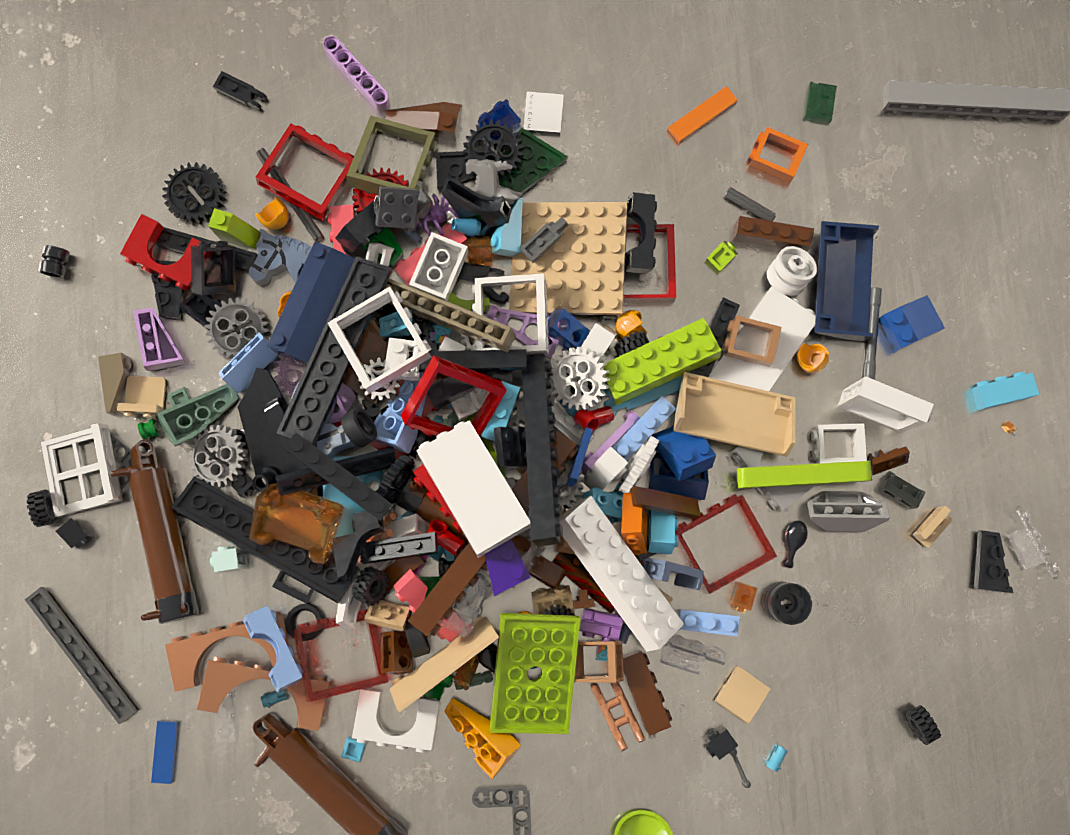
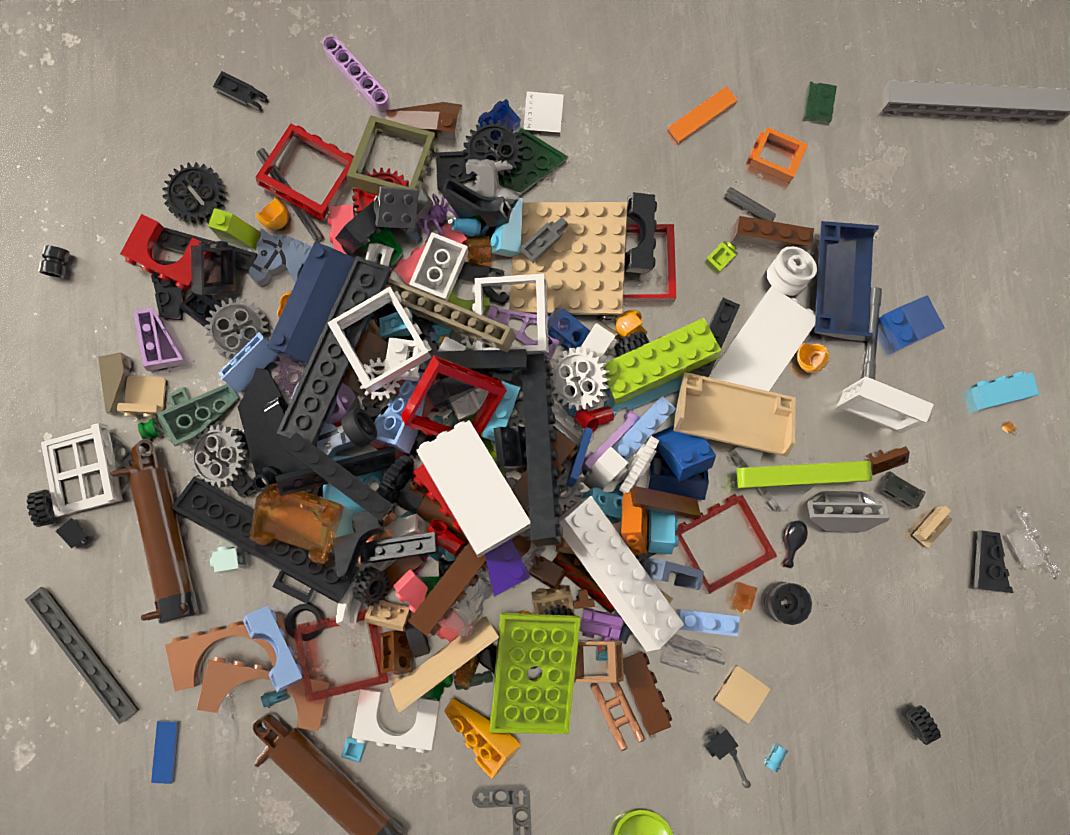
medium nougat window [723,315,782,367] -> none
white window [811,423,867,464] -> none

